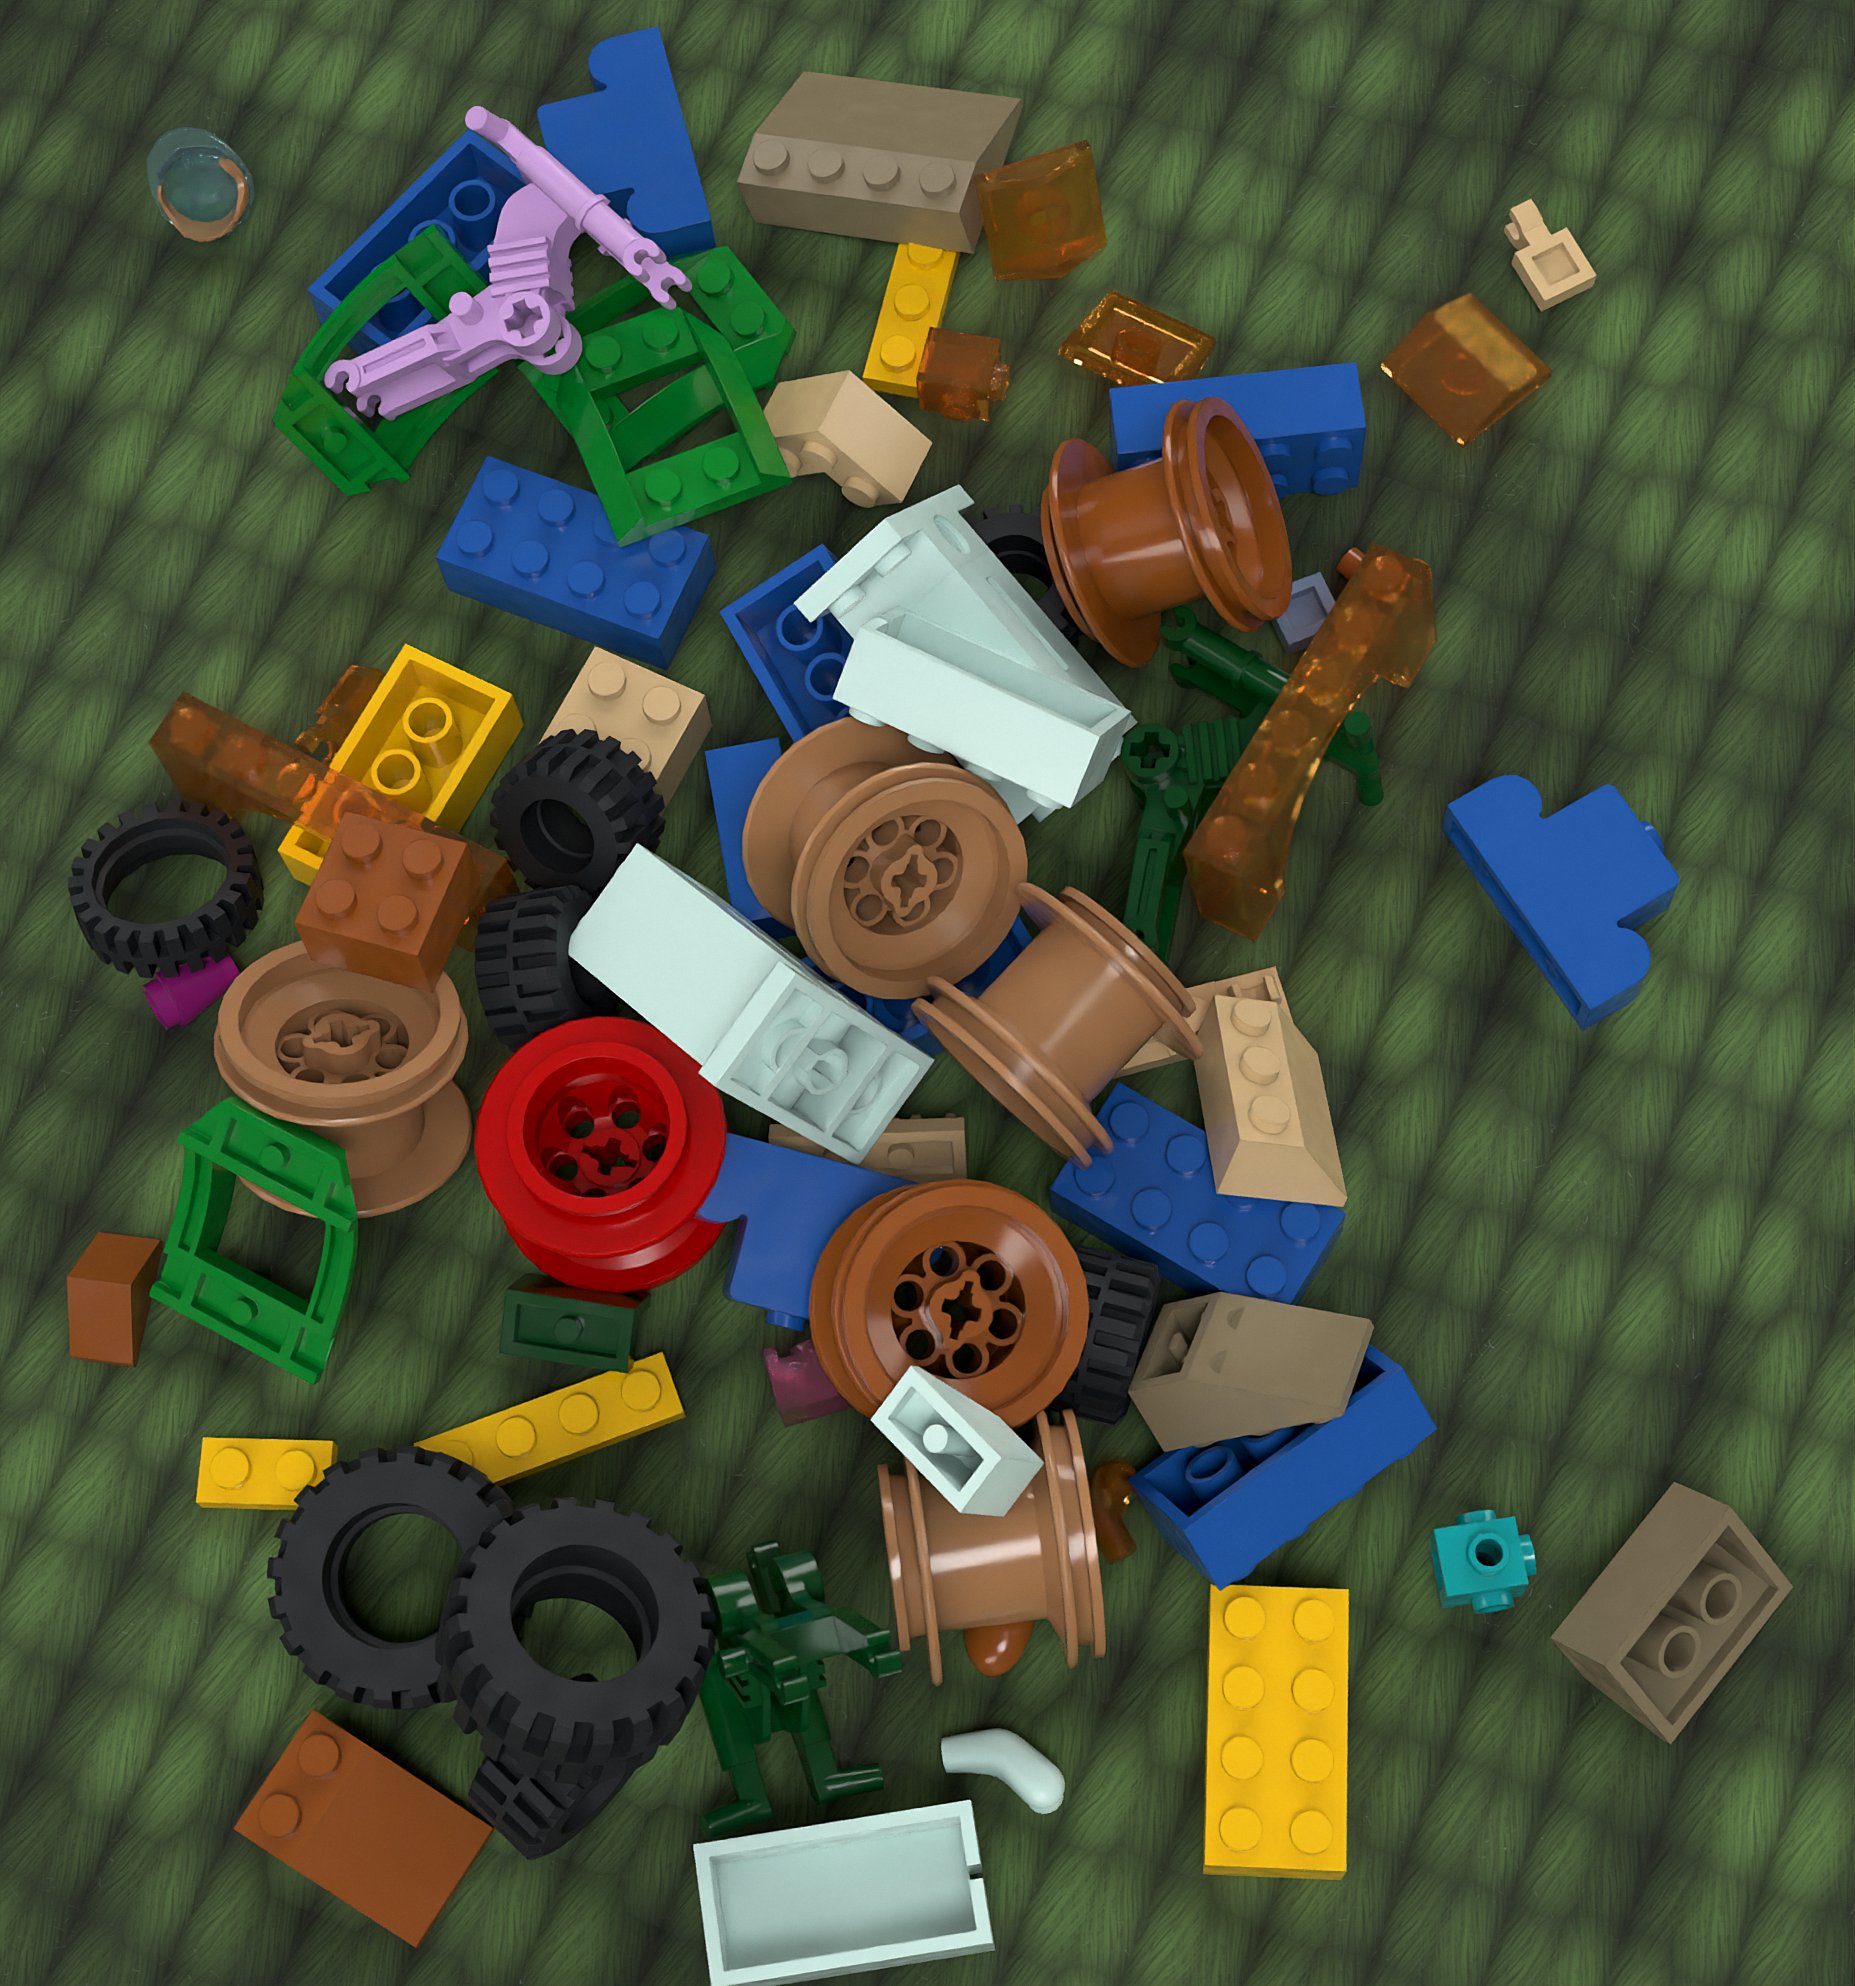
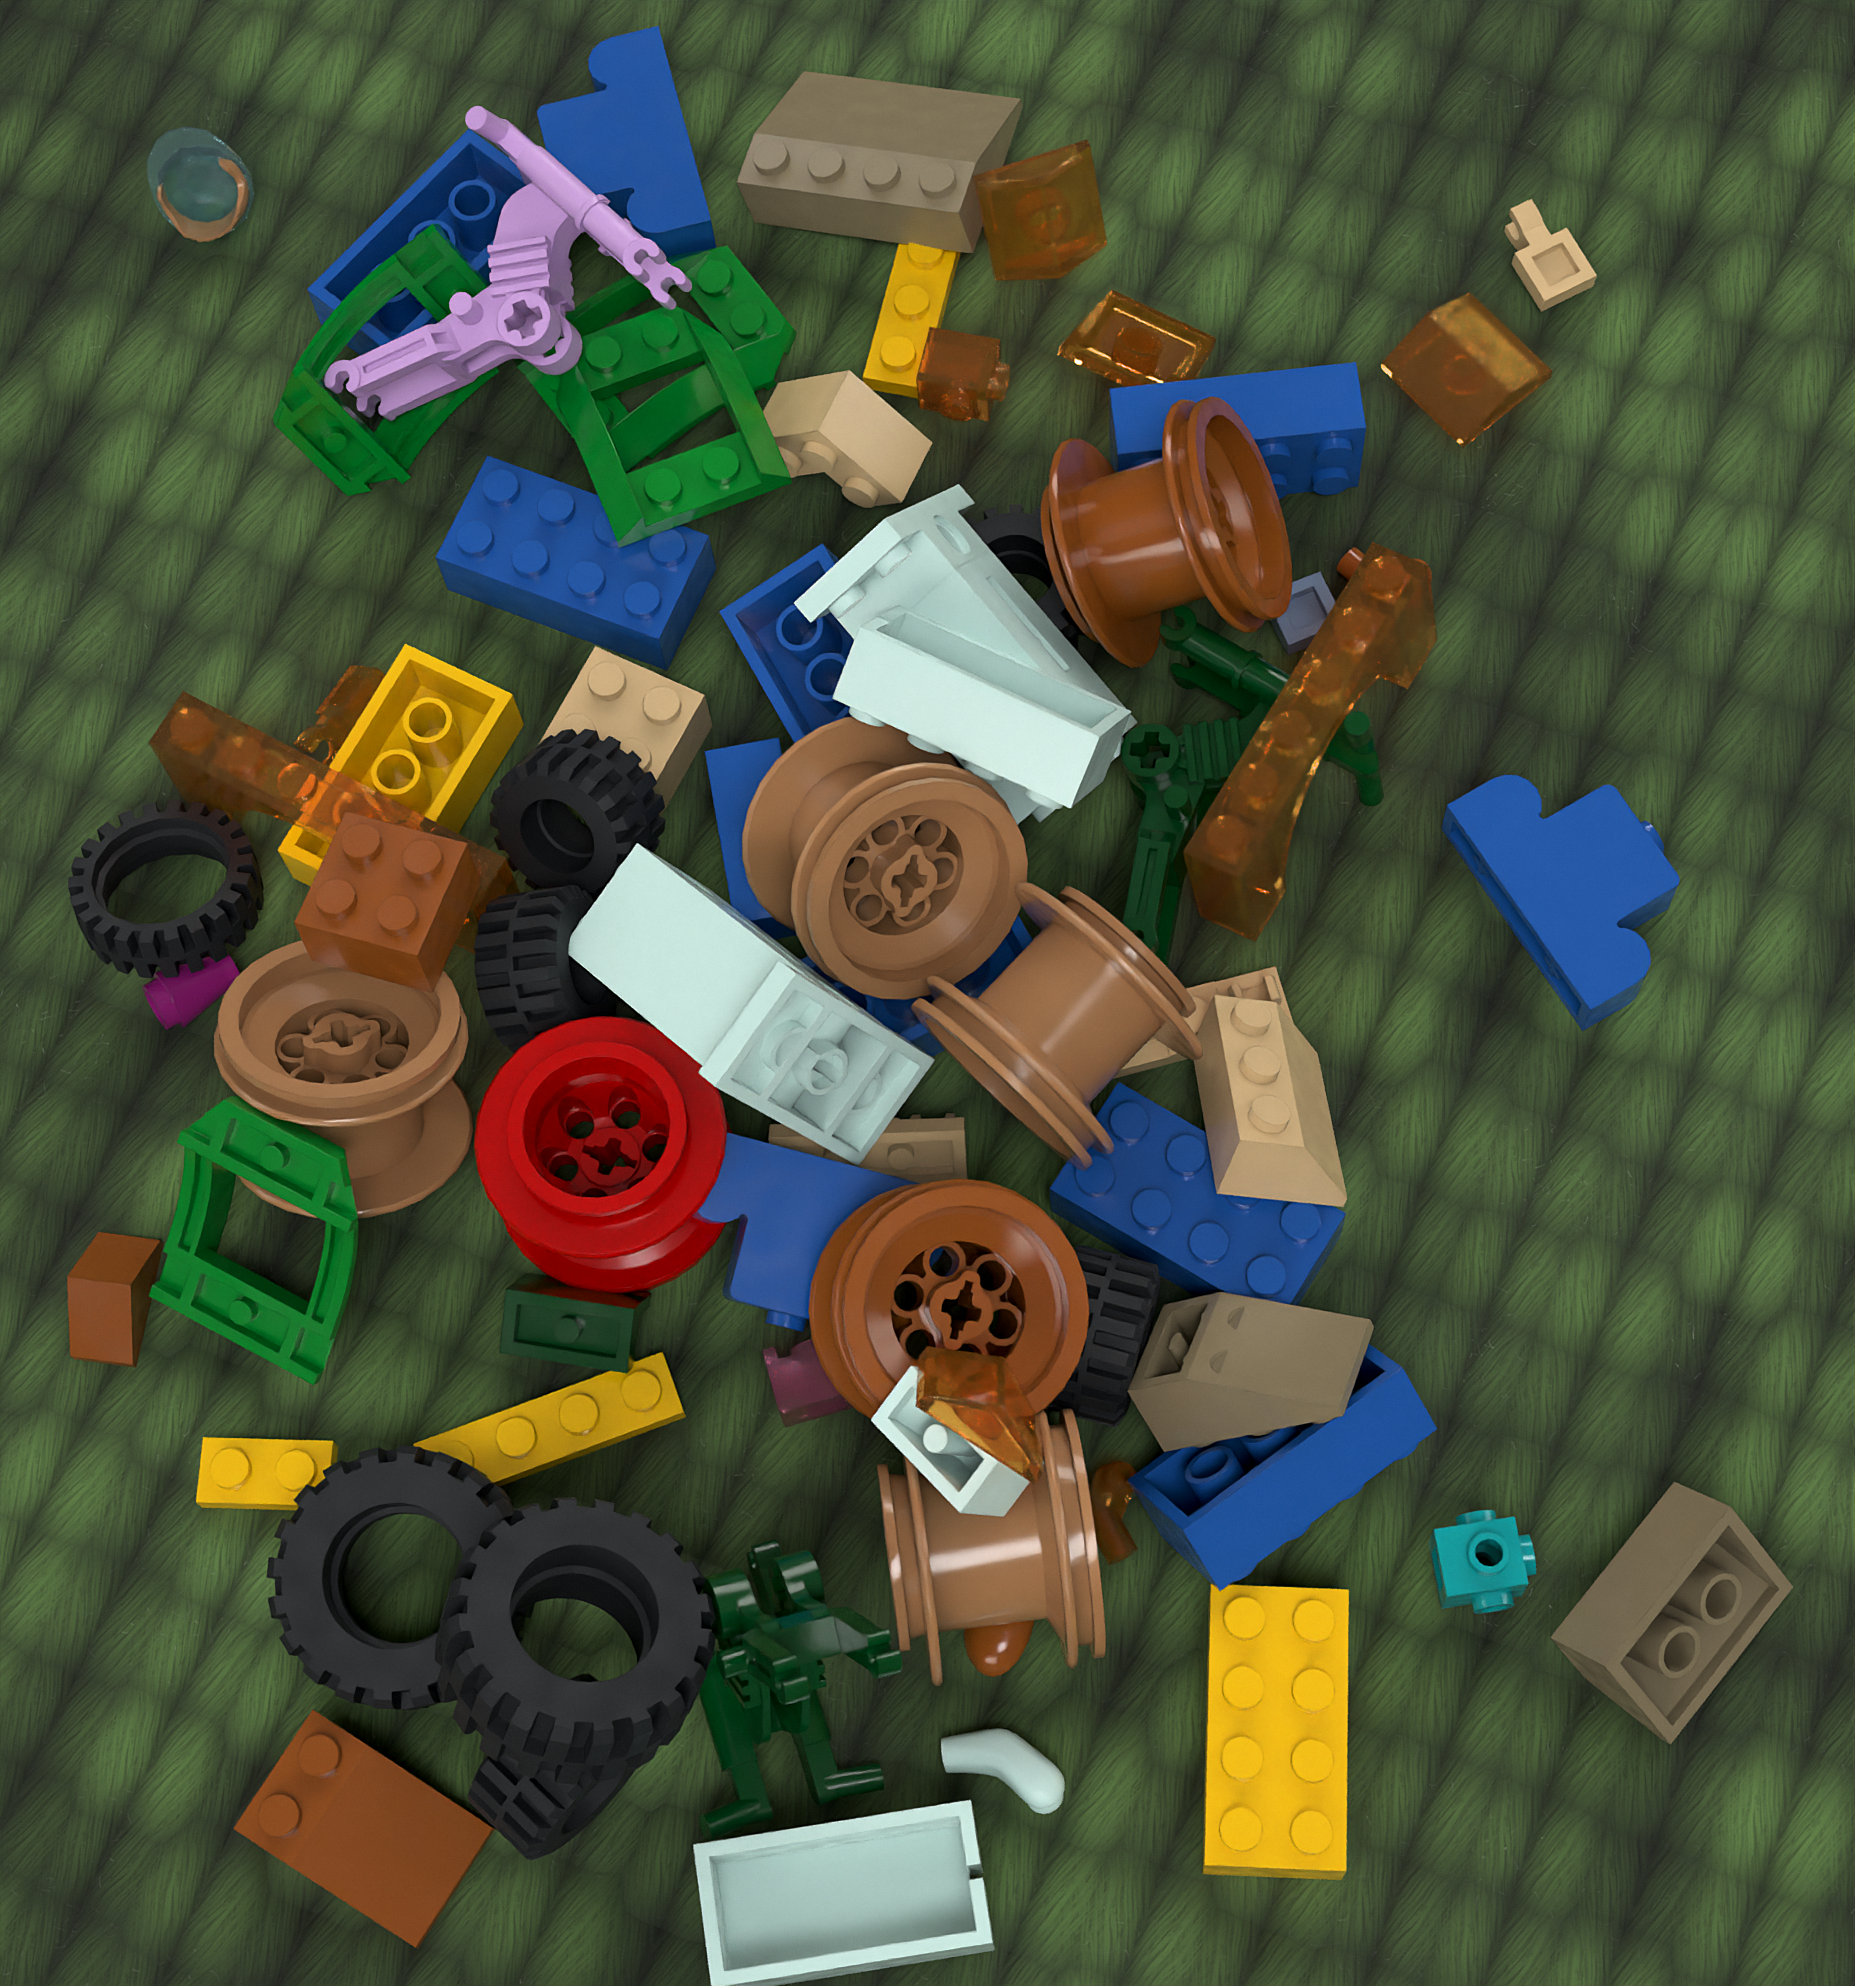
none -> clear orange slope [915,1346,1043,1485]

